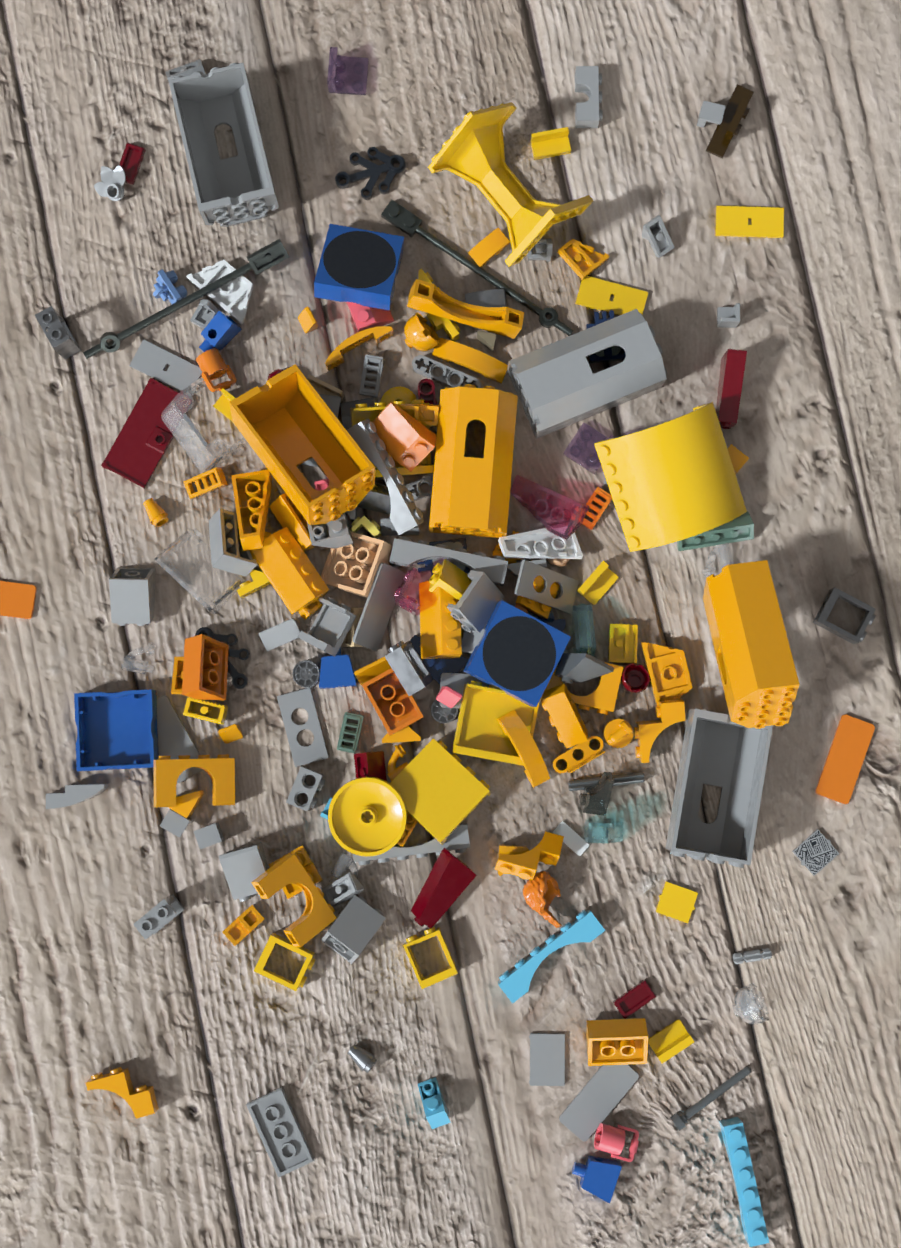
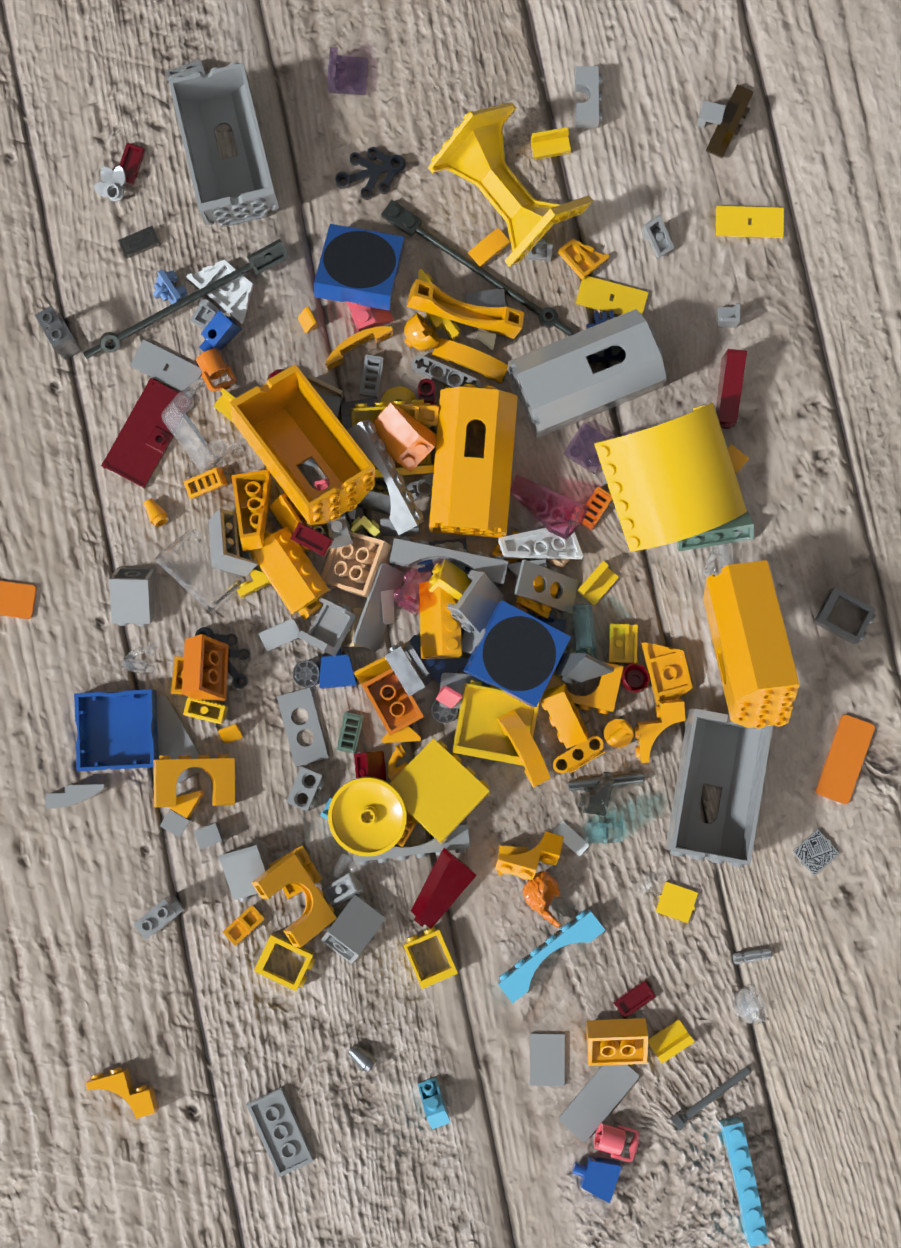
none -> clear smoke tile [118,226,161,259]
none -> dark red tile [290,522,334,557]
none -> white sticker [381,589,394,625]

